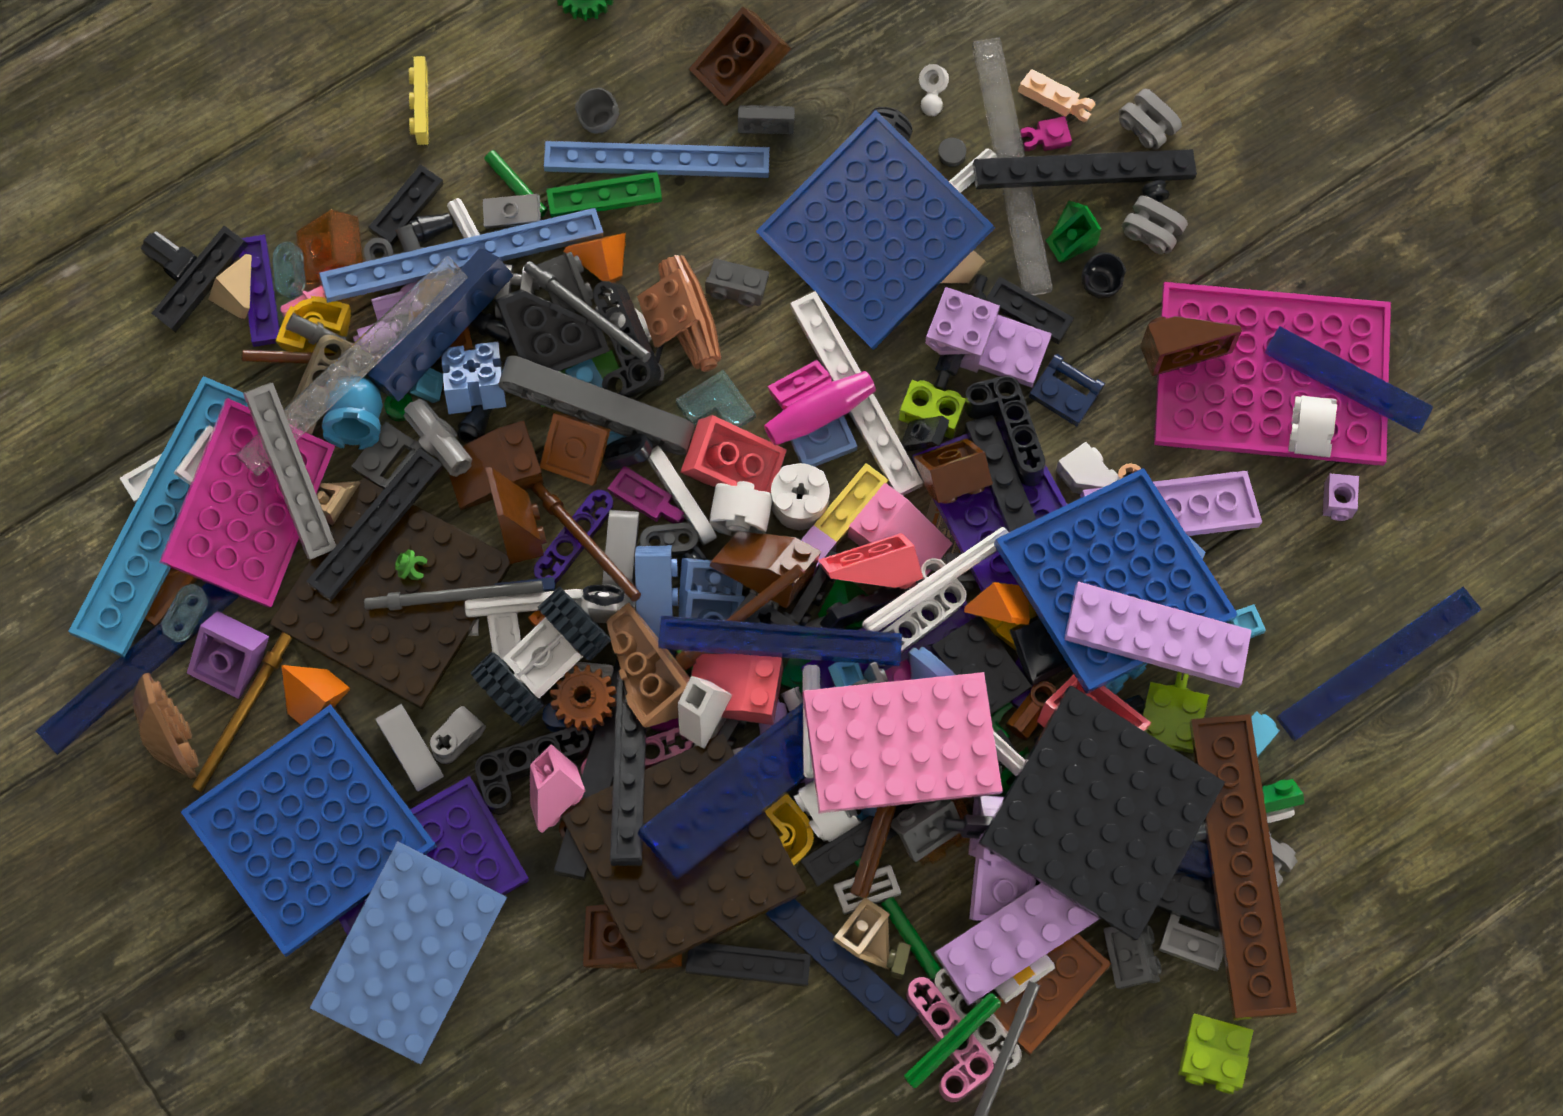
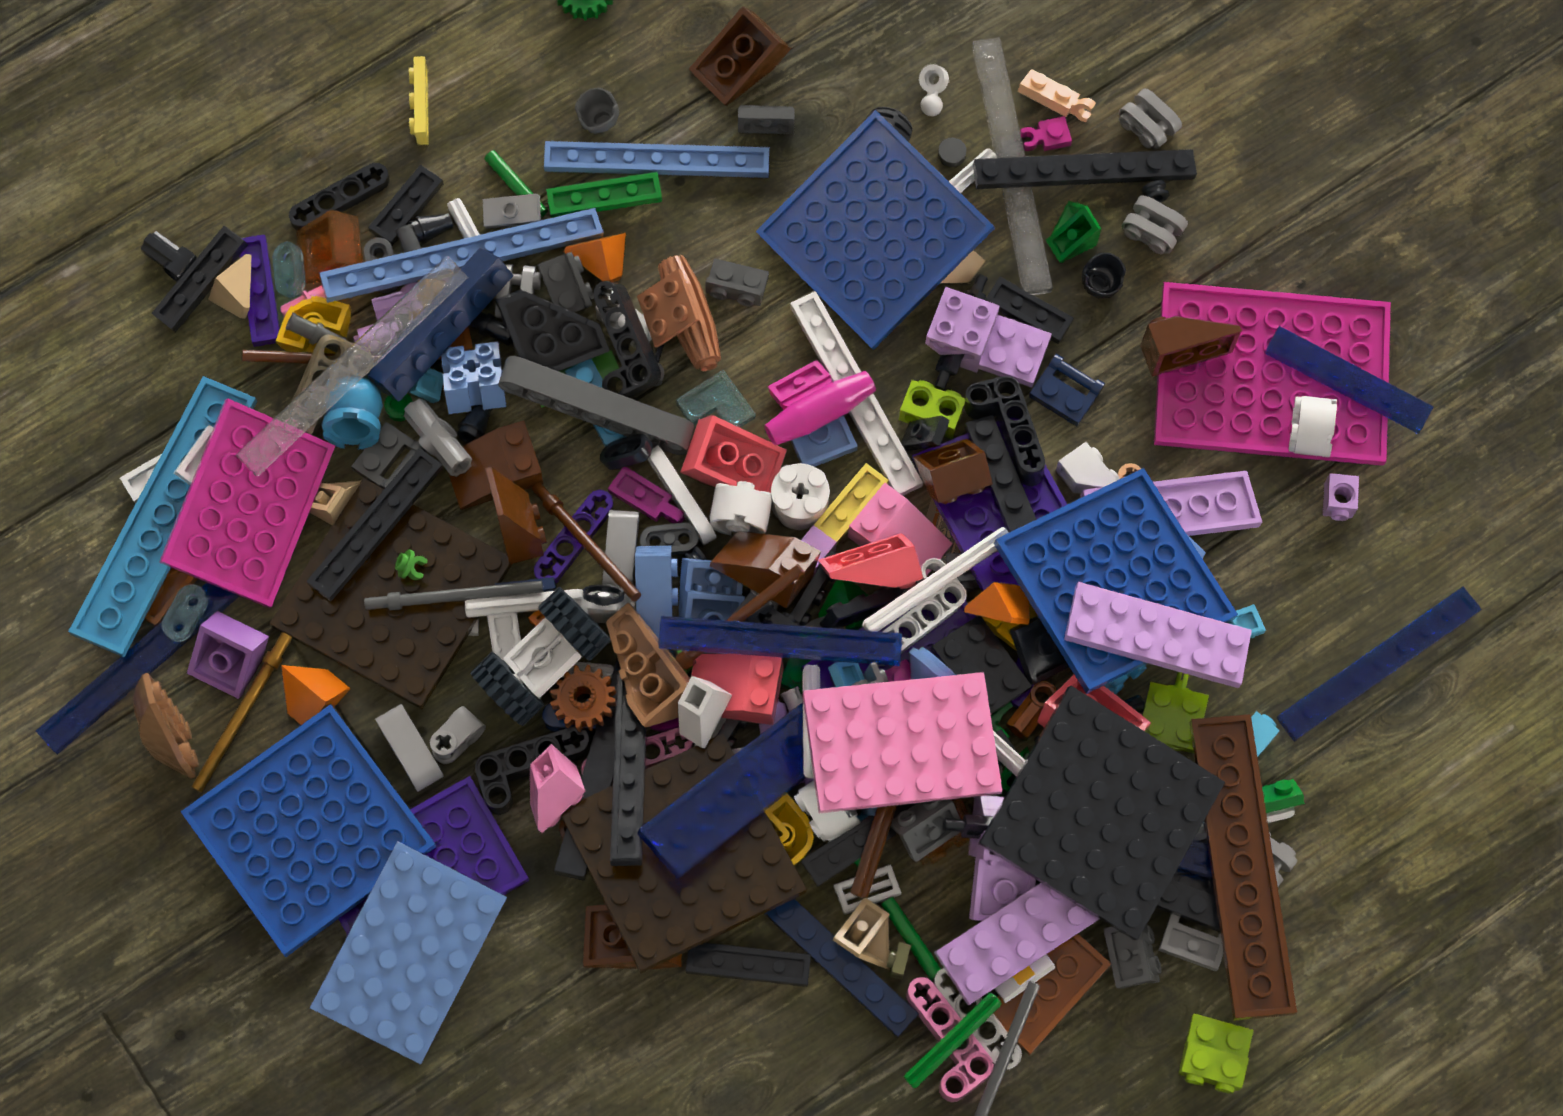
light grey plate [243,382,336,559] -> none
dark grey bar [524,261,651,362] -> none
dark orange plate [540,412,611,486] -> none
none -> black beam [289,163,390,232]

